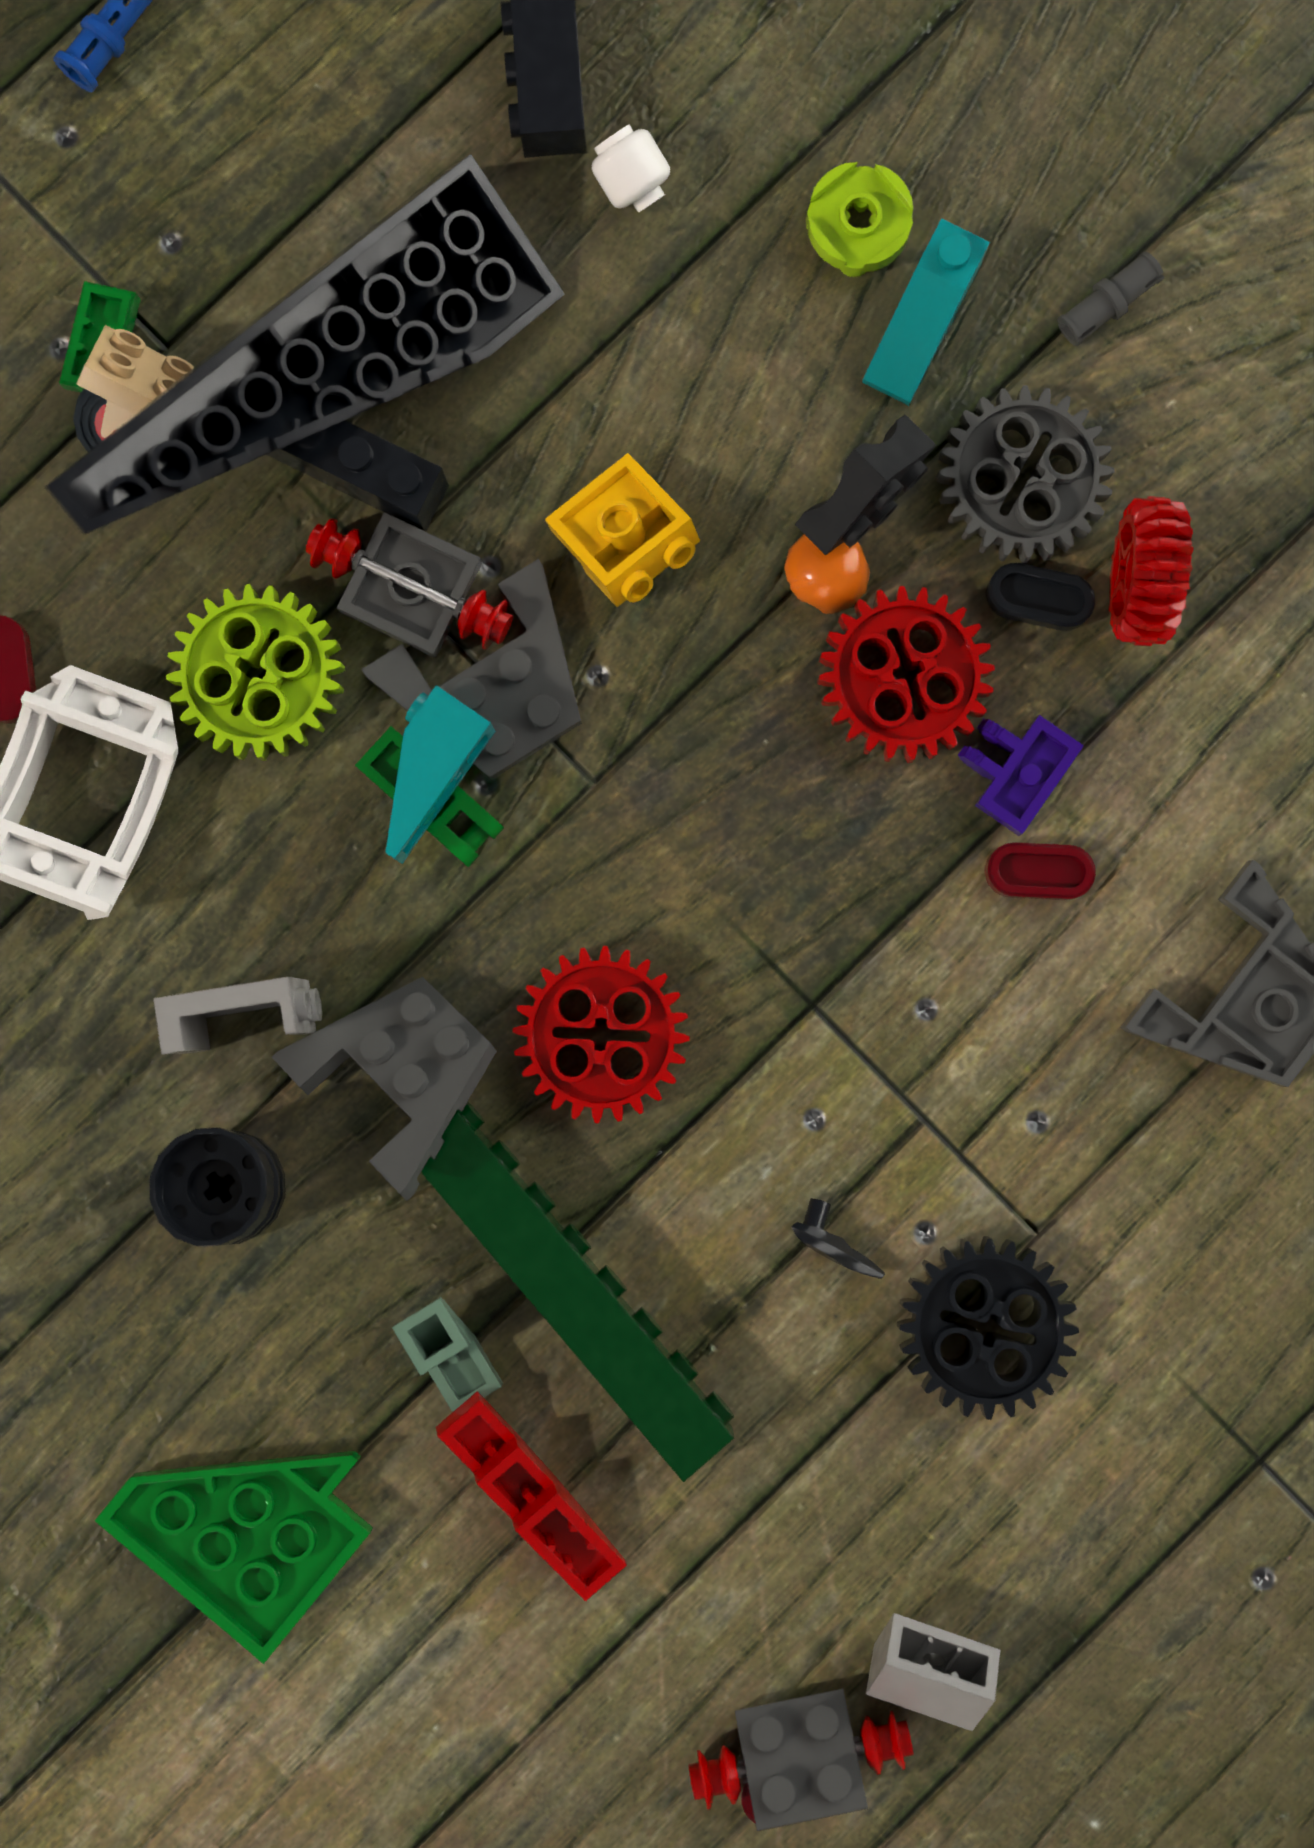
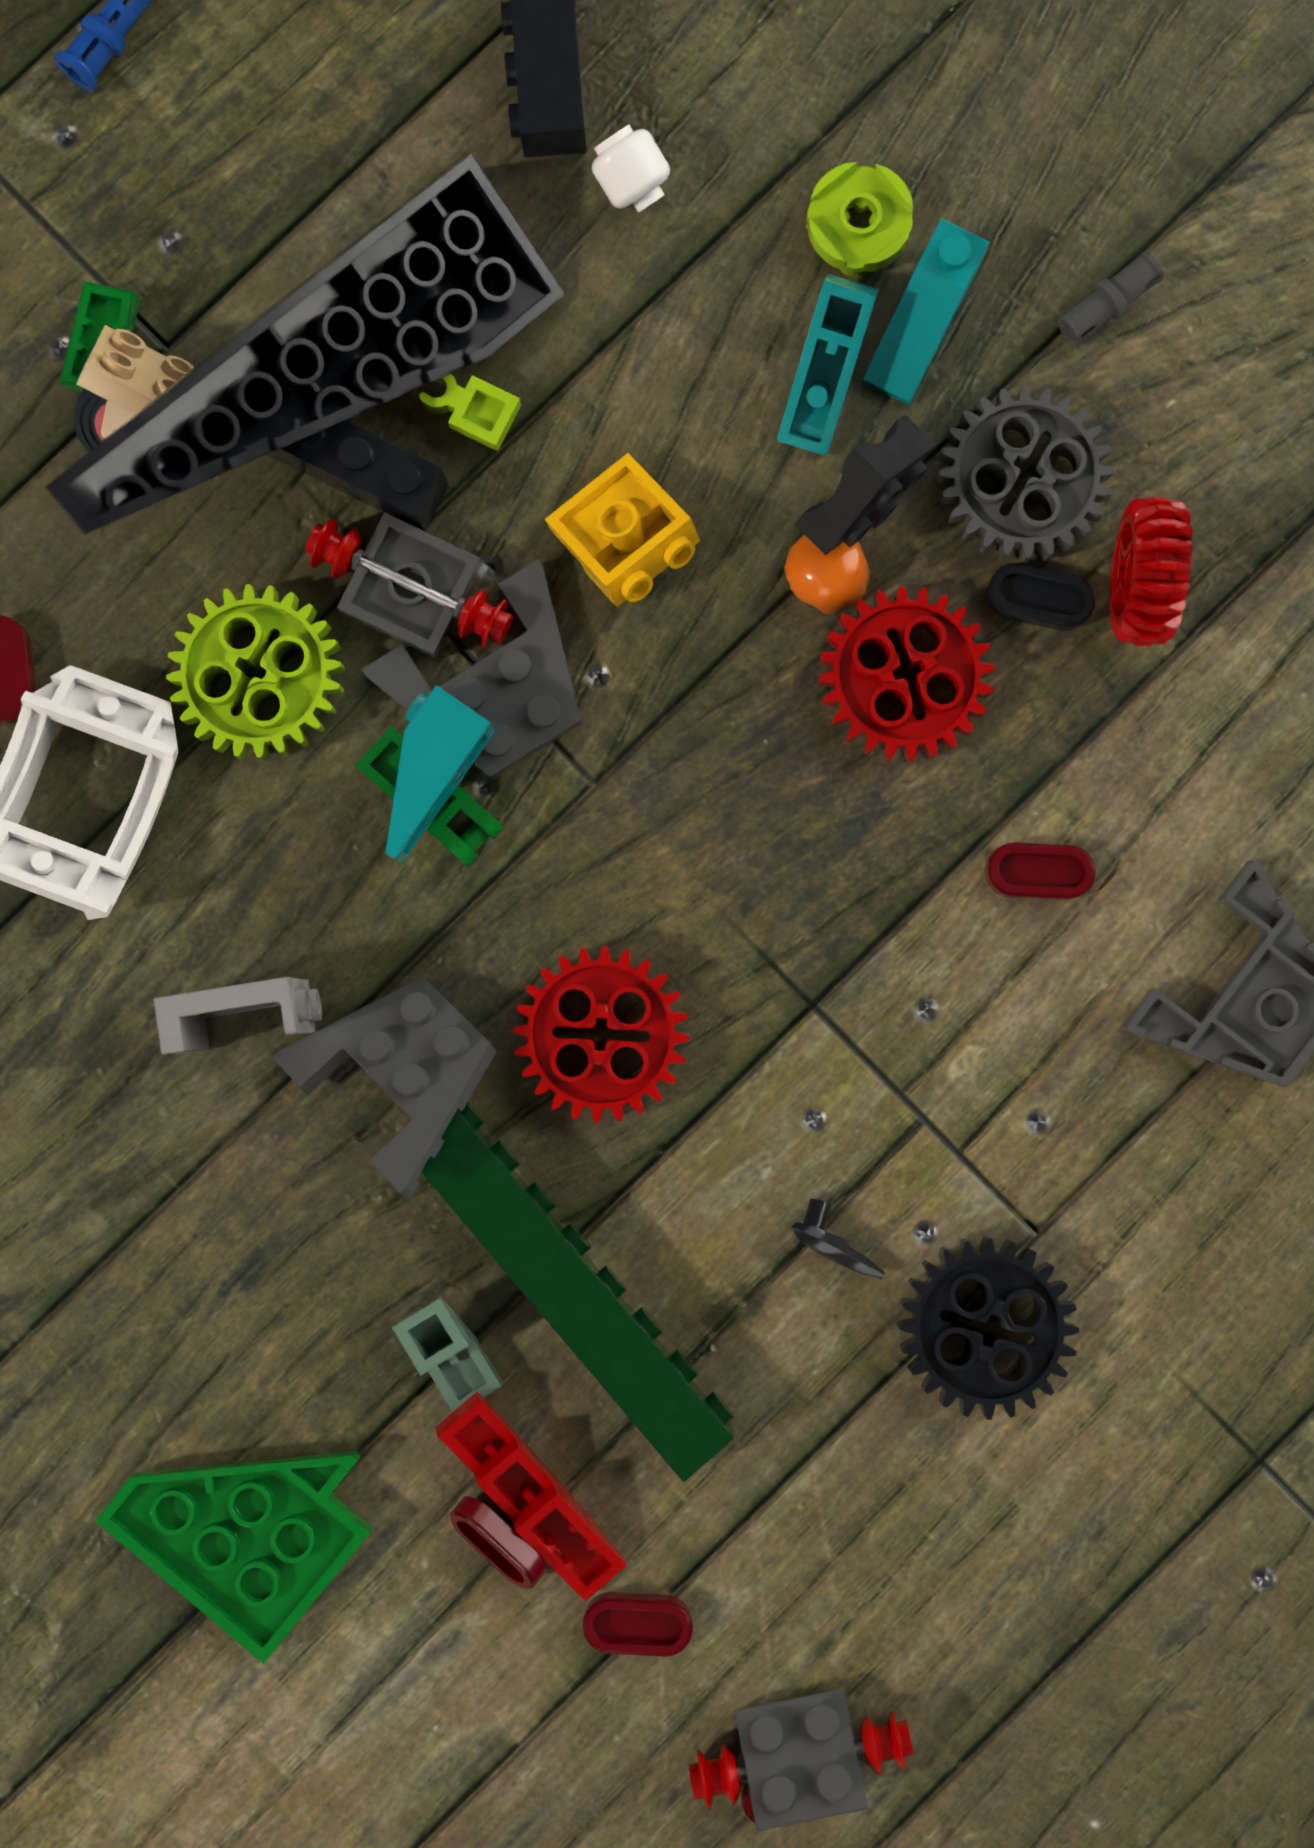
black wheel [150,1128,286,1246] -> none
light grey brick [866,1613,1000,1731] -> none
dark purple hinge [958,715,1084,836] -> none
none -> lime plate [419,373,521,452]
none -> dark red tile [450,1496,546,1589]
none -> dark red tile [583,1592,693,1657]
none -> teal slope [776,274,879,456]

